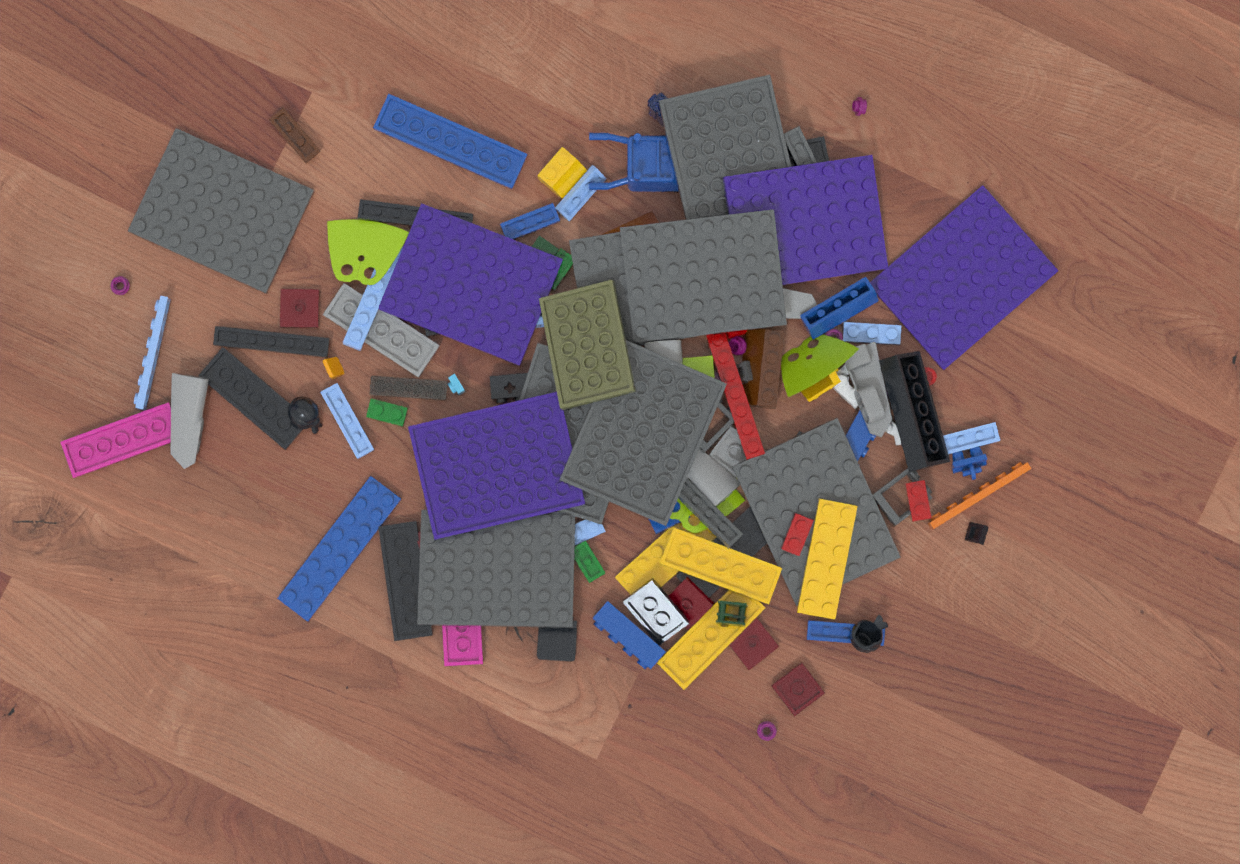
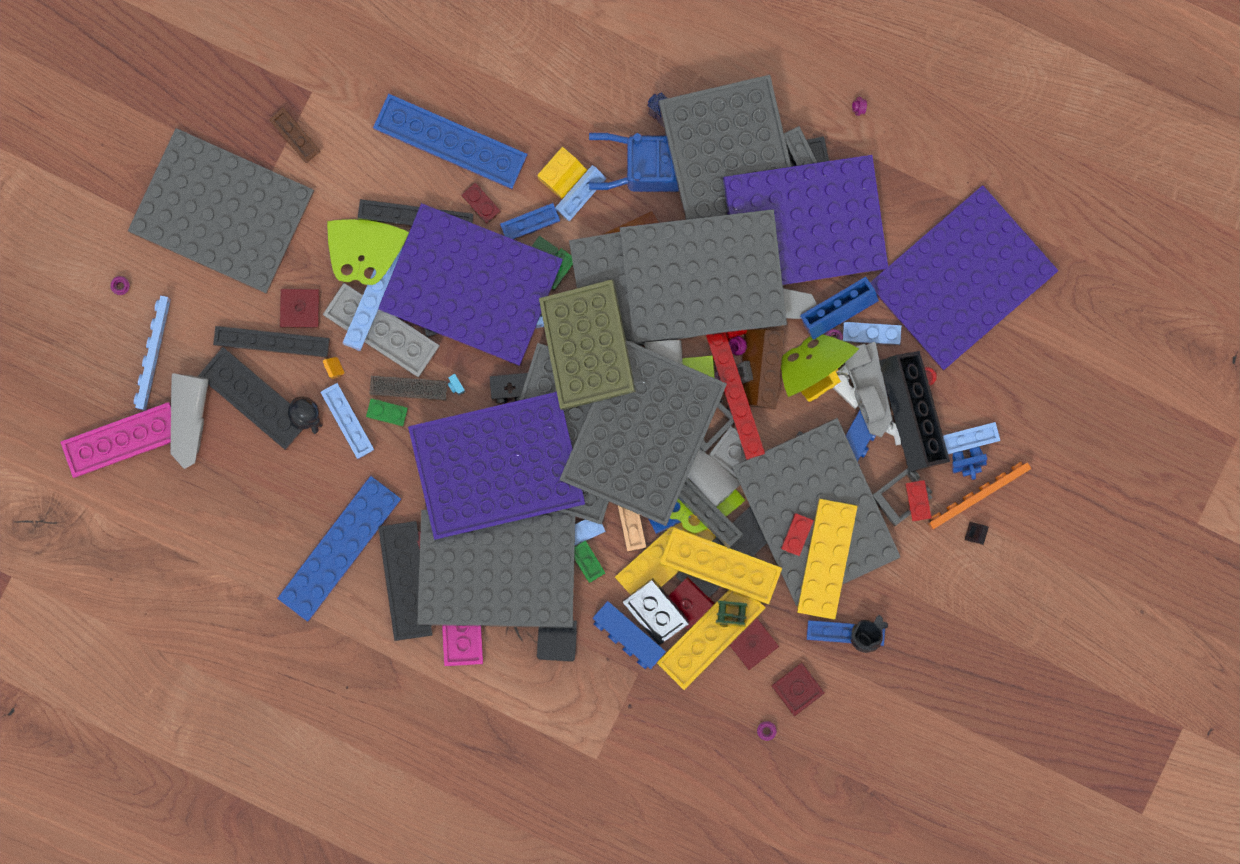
none -> dark red plate [461,183,501,224]
none -> light nougat plate [618,506,646,552]

